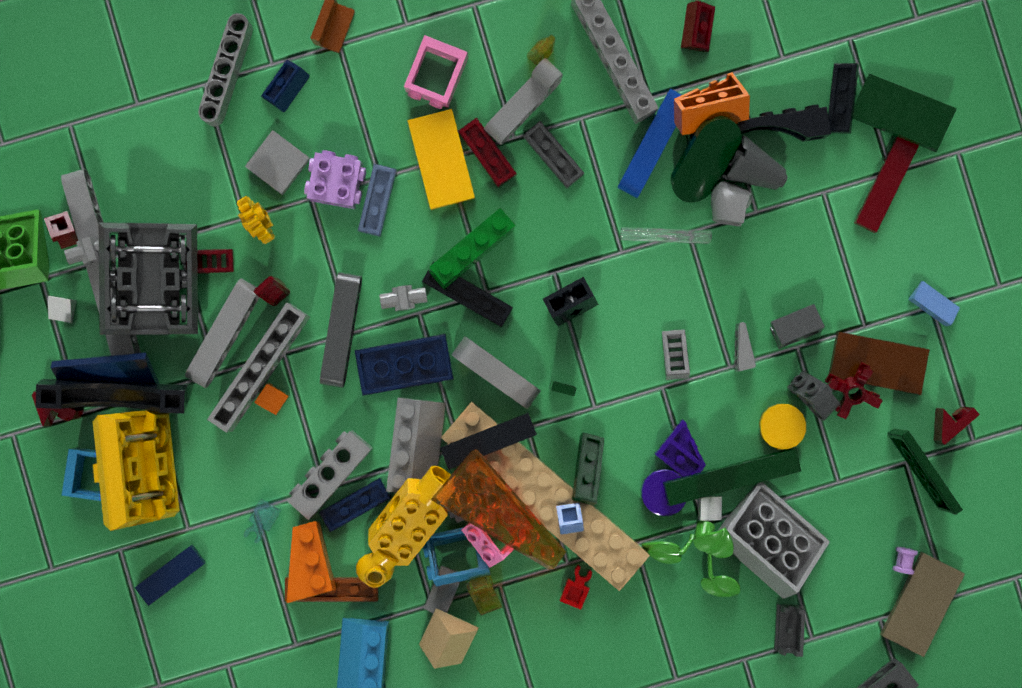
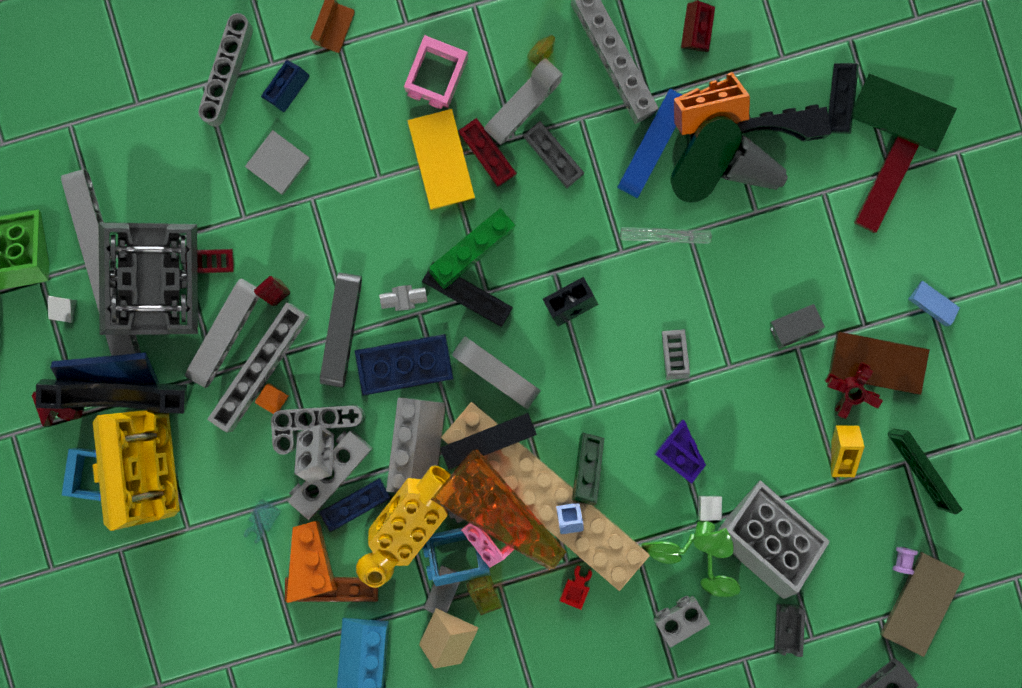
dark red brick [44,211,78,249] -> none
light grey axle [64,236,99,265] -> none
dark blue tile [135,544,206,606] -> none
yellow gear [237,195,275,244] -> none
lavender brick [304,150,366,209] -> none
sand blue tile [358,164,397,237] -> none
dark green tile [549,381,577,396] -> none
dark purple tile [640,469,686,516] -> none
dark green tile [662,448,801,506] -> none
light grey piece [711,181,752,227] -> none
light grey slope [734,322,756,372] -> none
yellow tile [759,404,806,449] -> none
dark grey pin [787,371,840,421] -> none
dark red slope [934,407,980,445] -> none
none -> light grey beam [271,405,365,455]
none -> light grey brick [294,424,334,483]
none -> light grey brick [654,596,710,648]
none -> yellow slope [831,425,865,477]

